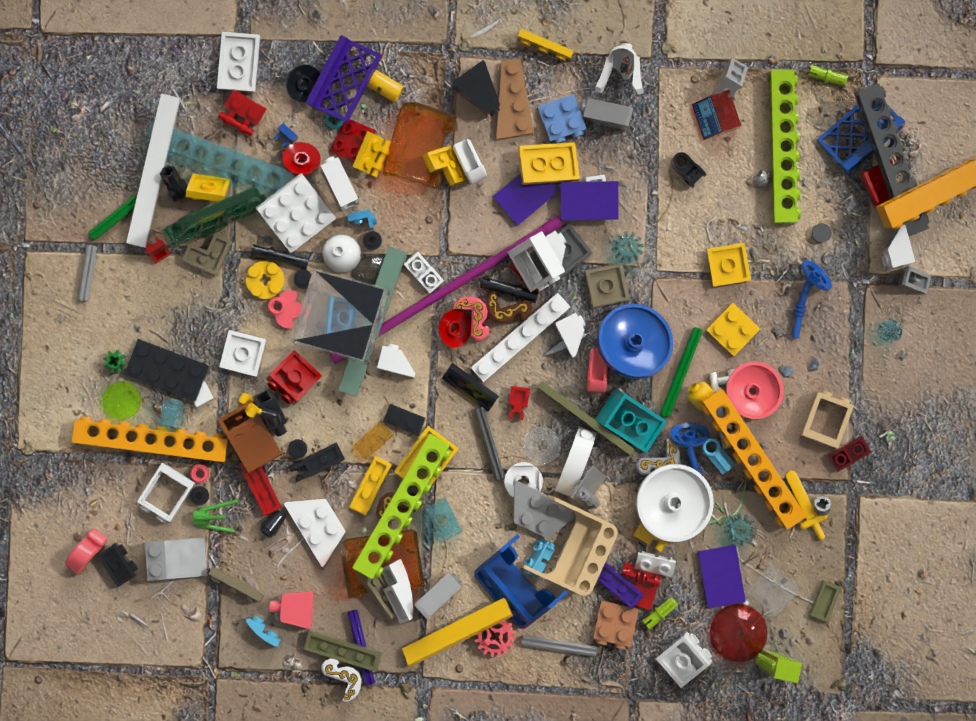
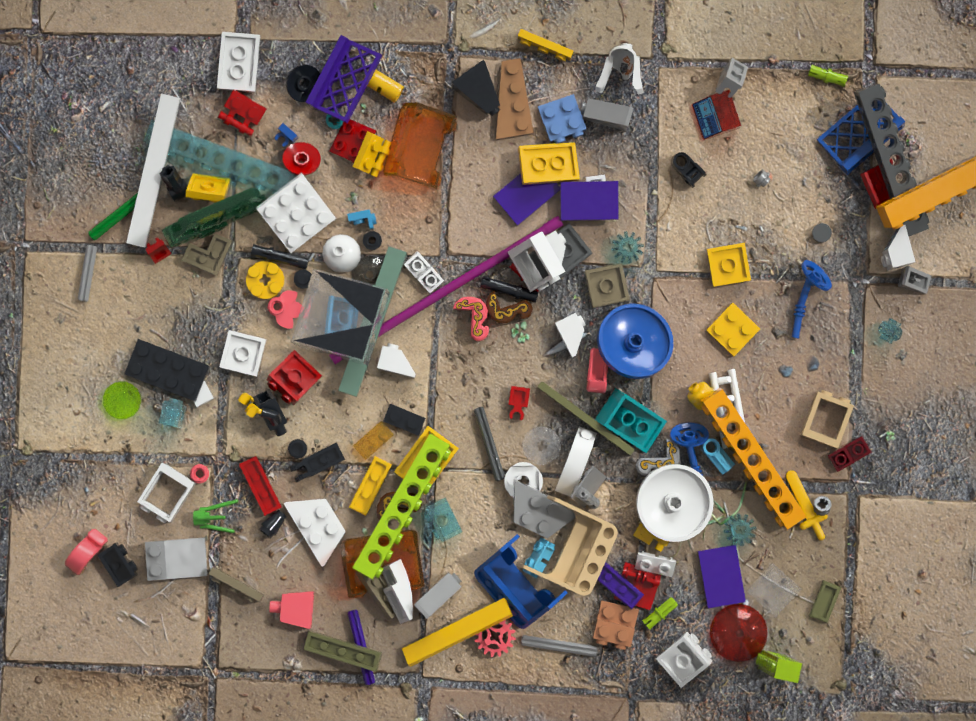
light orange brick [72,416,229,462] -> none
green gear [103,350,127,373] -> none
black plate [190,486,209,505] -> none
dark orange slope [218,401,282,473] -> none
medium azure slope [246,615,281,647] -> none
white window [321,157,360,211] -> none
white animal [321,658,362,702] -> none
yellow plate [422,145,467,186] -> none
red dish [438,309,471,348] -> none
black plate [442,363,499,412] -> none
white animal [452,139,487,184] -> none
white plate [471,293,570,382] -> none
green axle [660,327,703,417] -> none
coral dish [726,362,784,419] -> none
lime brick [769,70,801,224] -> none

